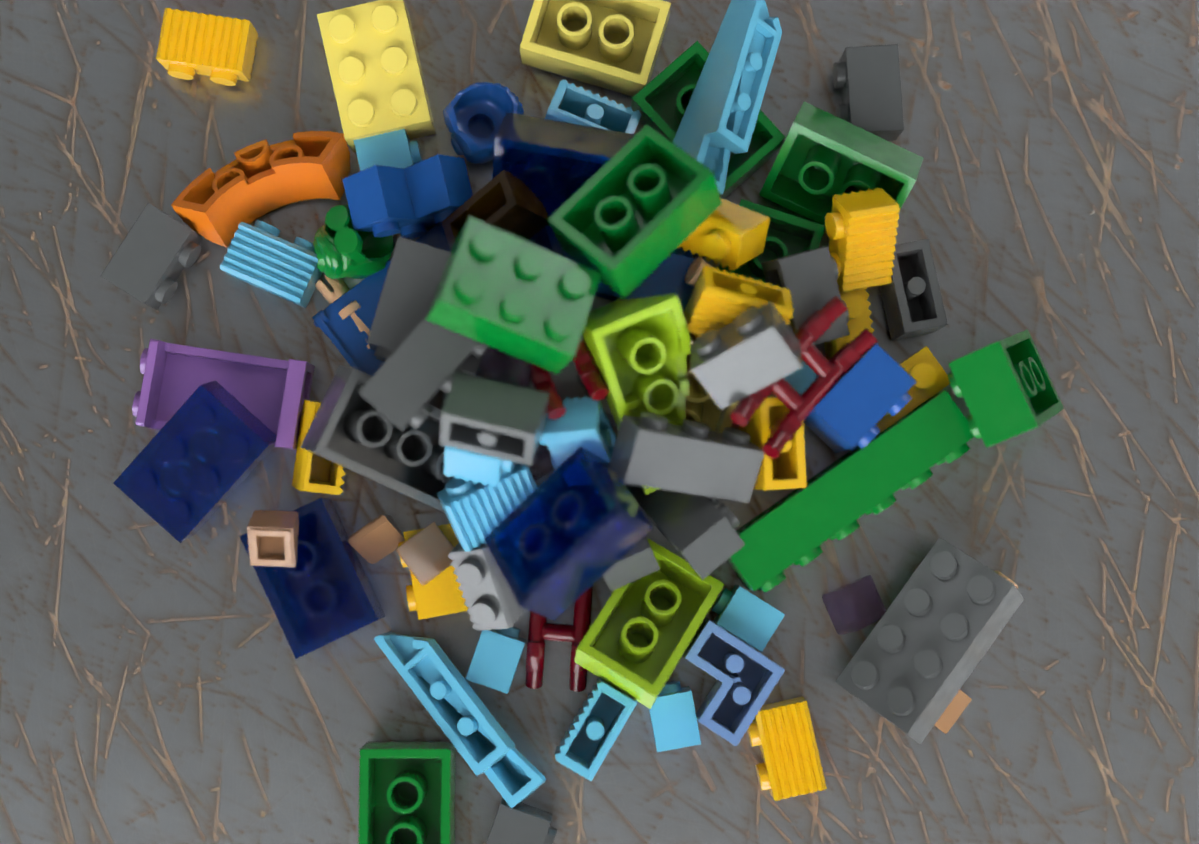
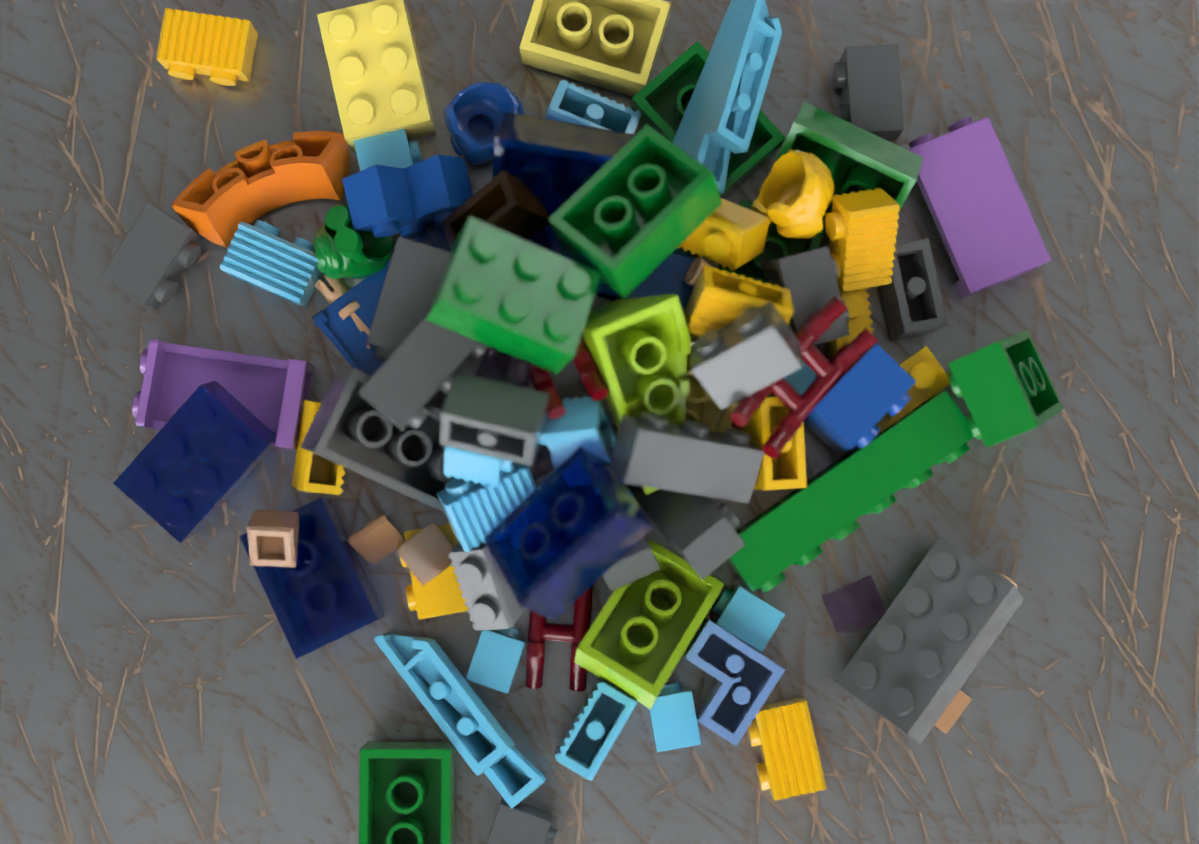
none -> yellow hair [751,149,835,239]
none -> medium lavender panel [908,117,1051,300]

